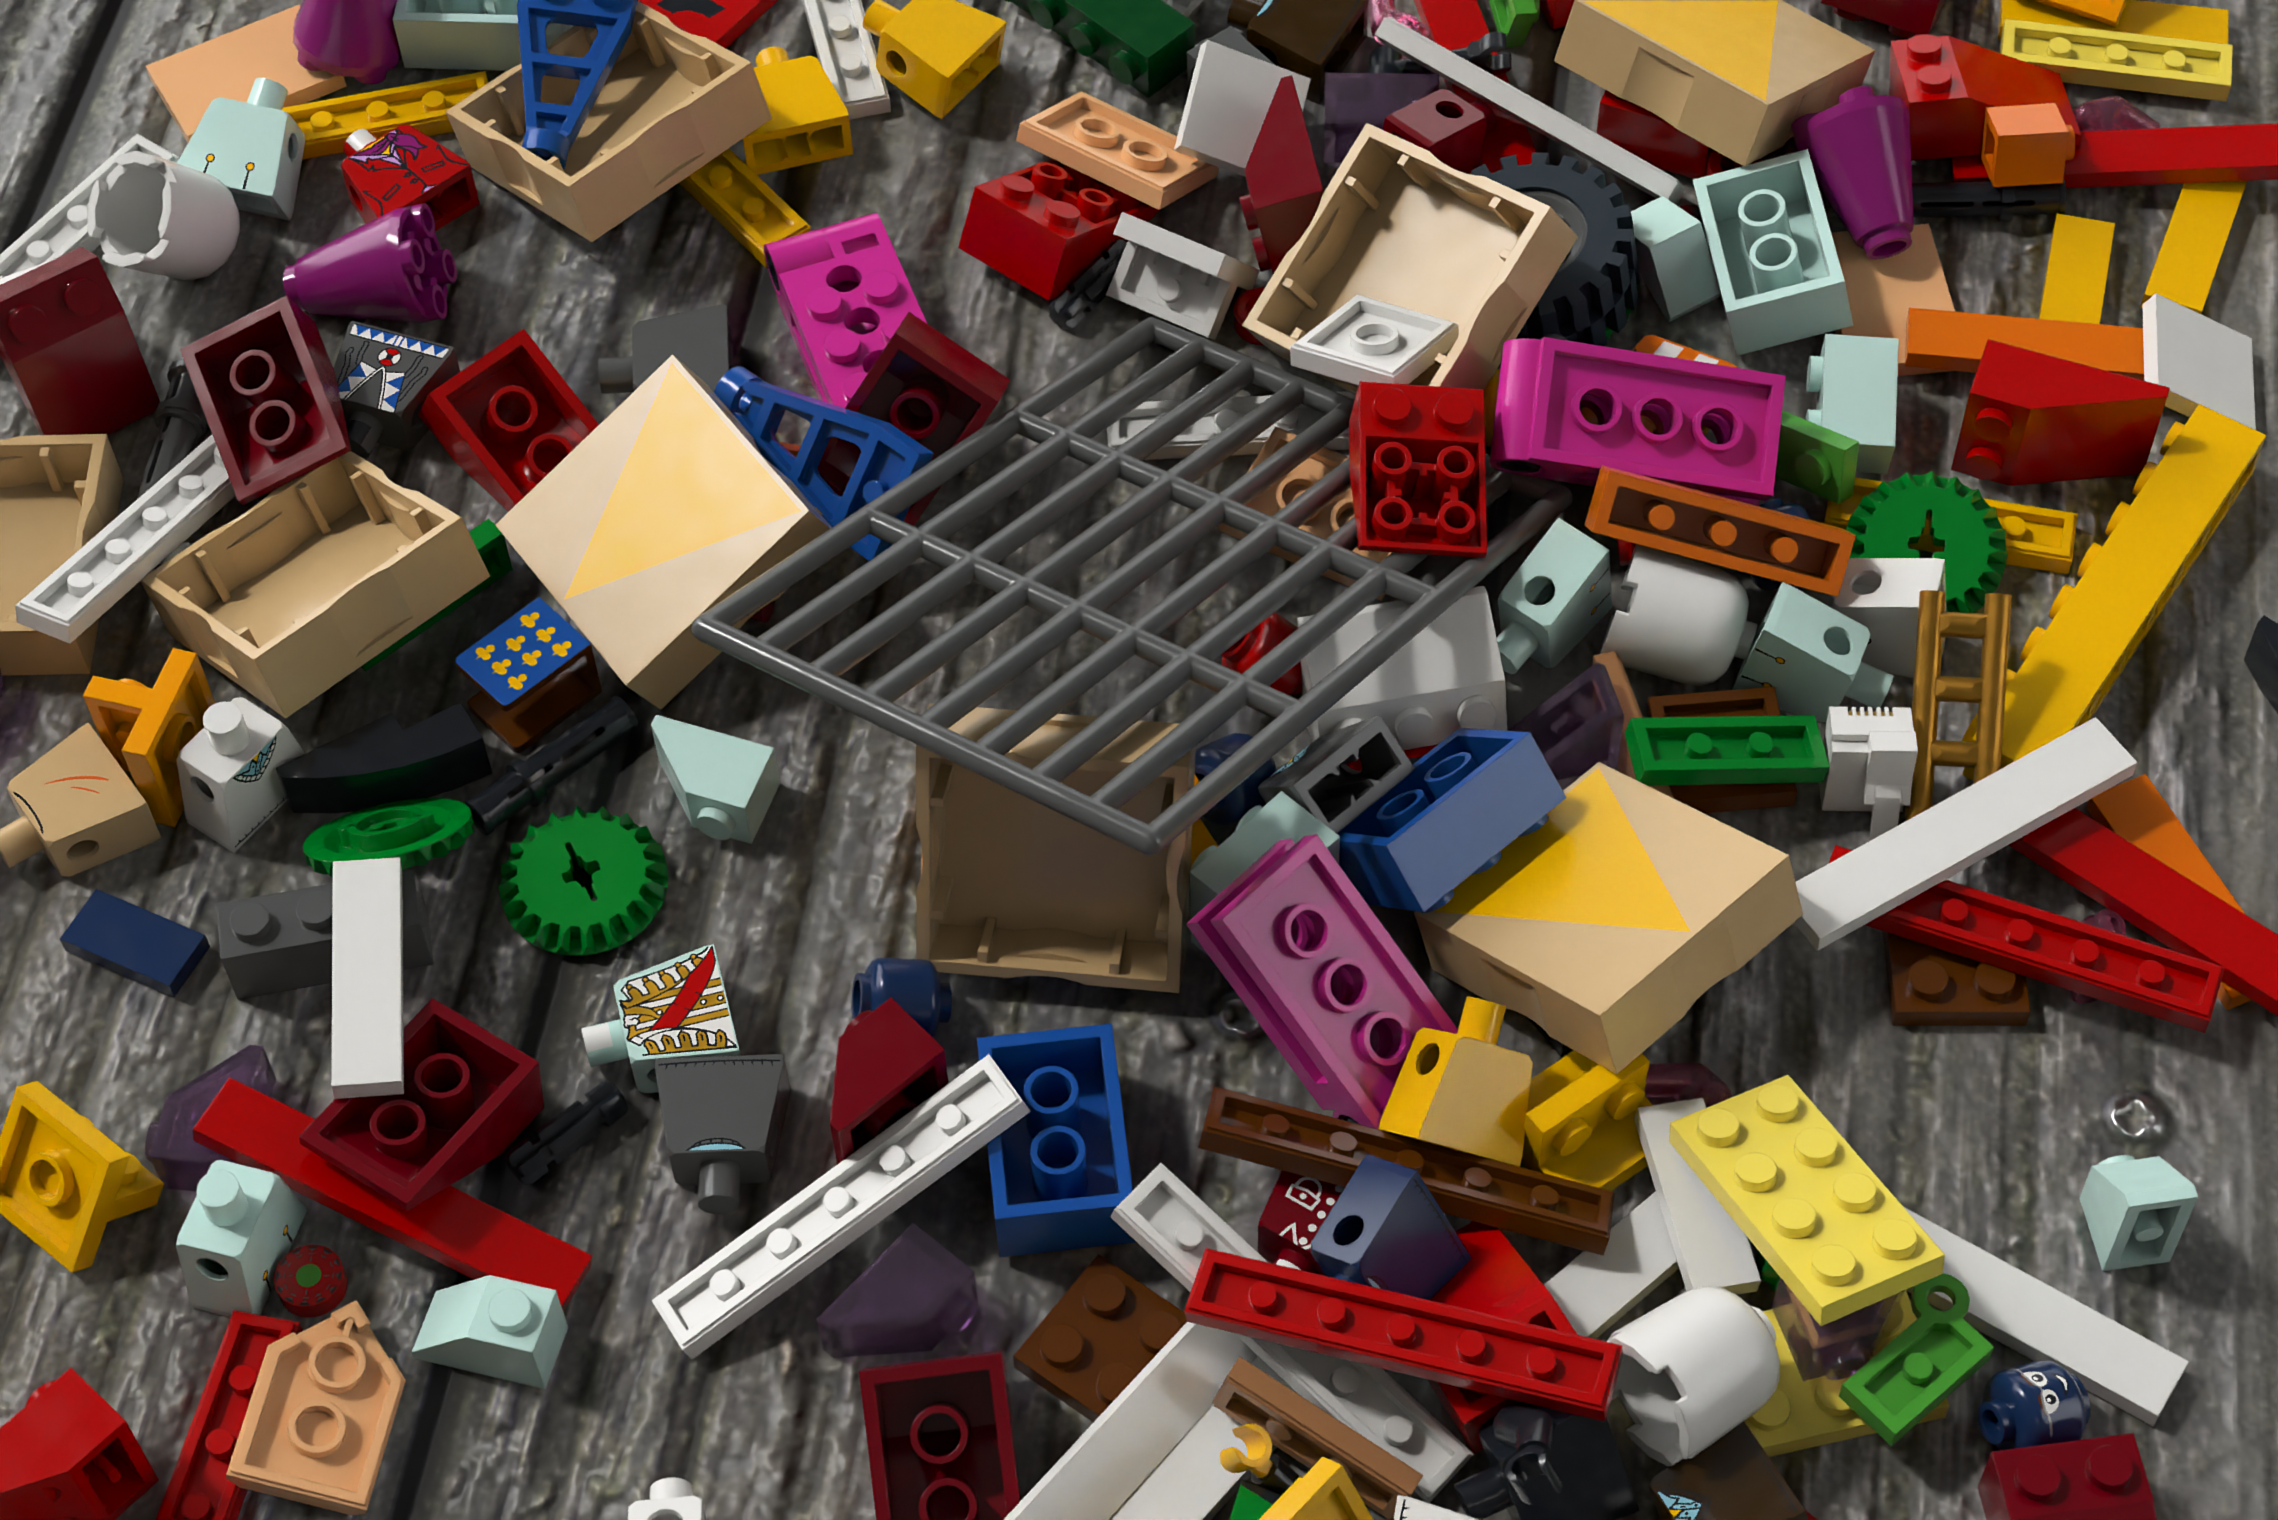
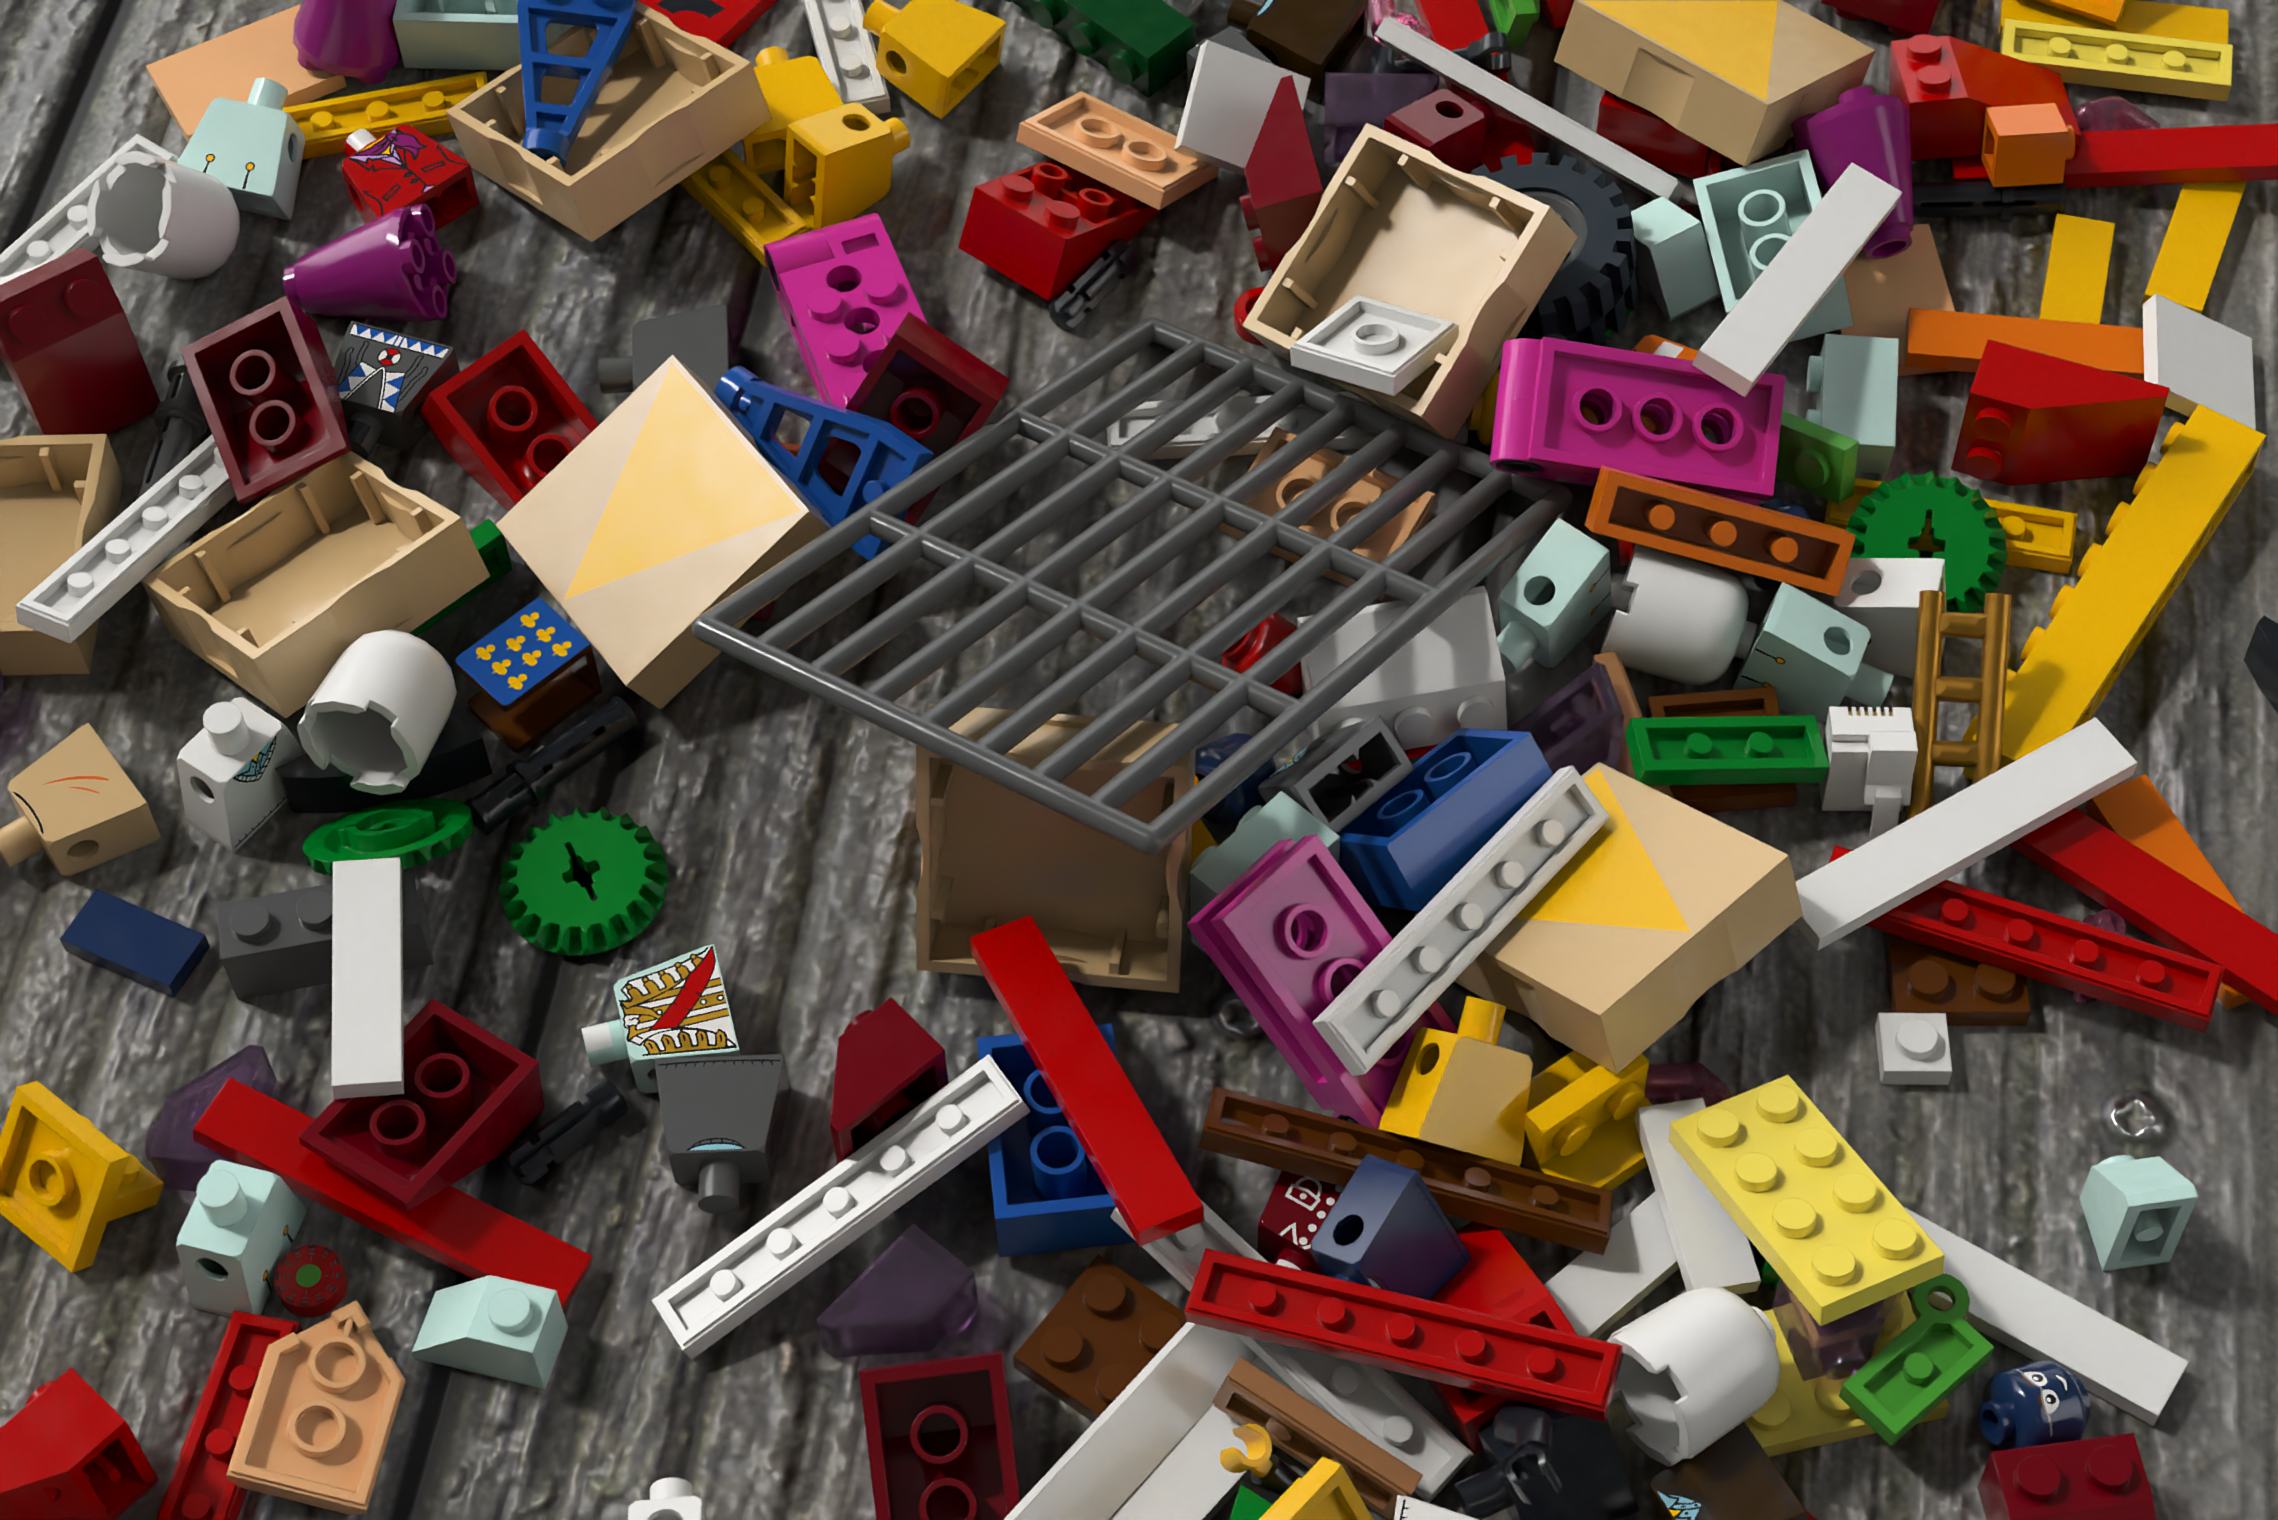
light orange bracket [83,648,215,827] -> none
light aqua slope [651,715,780,844] -> none
dark blue head [851,957,952,1037] -> none
white bracket [1106,212,1260,340] -> none
red slope [1349,381,1487,558] -> none
none -> white cylinder [297,629,457,795]
none -> yellow torso [784,102,911,231]
none -> red tile [969,915,1204,1247]
none -> white tile [1312,765,1610,1076]
none -> white tile [1692,163,1903,397]
none -> white plate [1875,1013,1952,1085]

